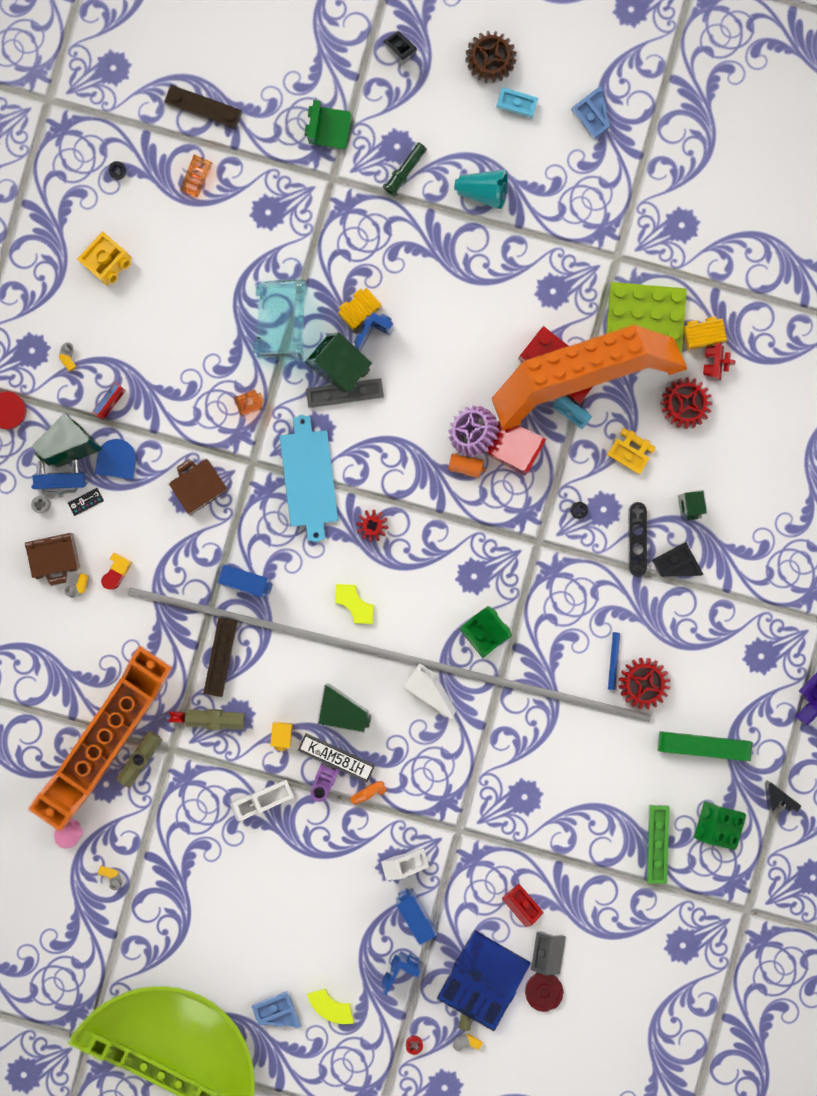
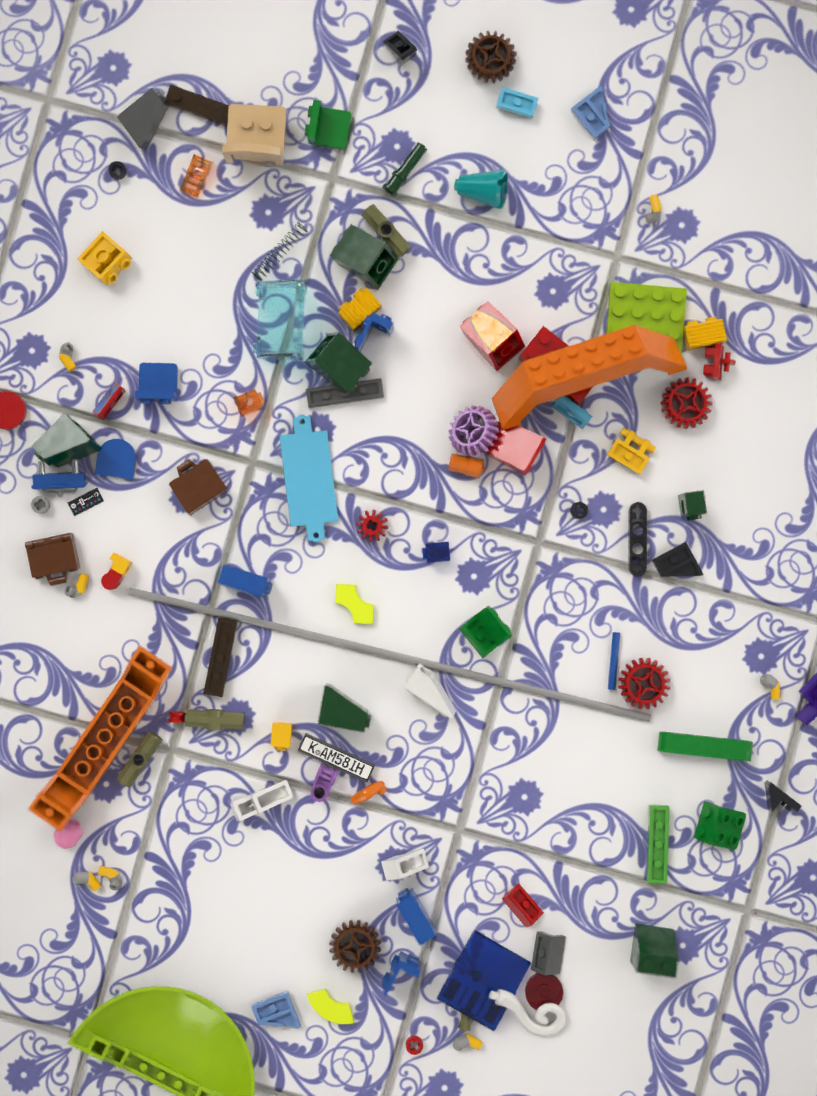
none -> arm [72,871,102,891]
none -> dark grey slope [117,88,168,151]
none -> blue bracket [135,363,178,404]
none -> tan piece [222,104,287,166]
none -> piece [252,222,308,282]
none -> reddish brown gear [329,920,381,973]
none -> dark green slope [330,224,399,290]
none -> olive piece [361,204,411,258]
none -> clear blue brick [422,542,450,563]
none -> slope [460,301,525,371]
none -> white plant [489,989,566,1036]
none -> dark green slope [630,923,678,978]
none -> arm [646,194,662,224]
none -> light grey arm [760,674,781,699]

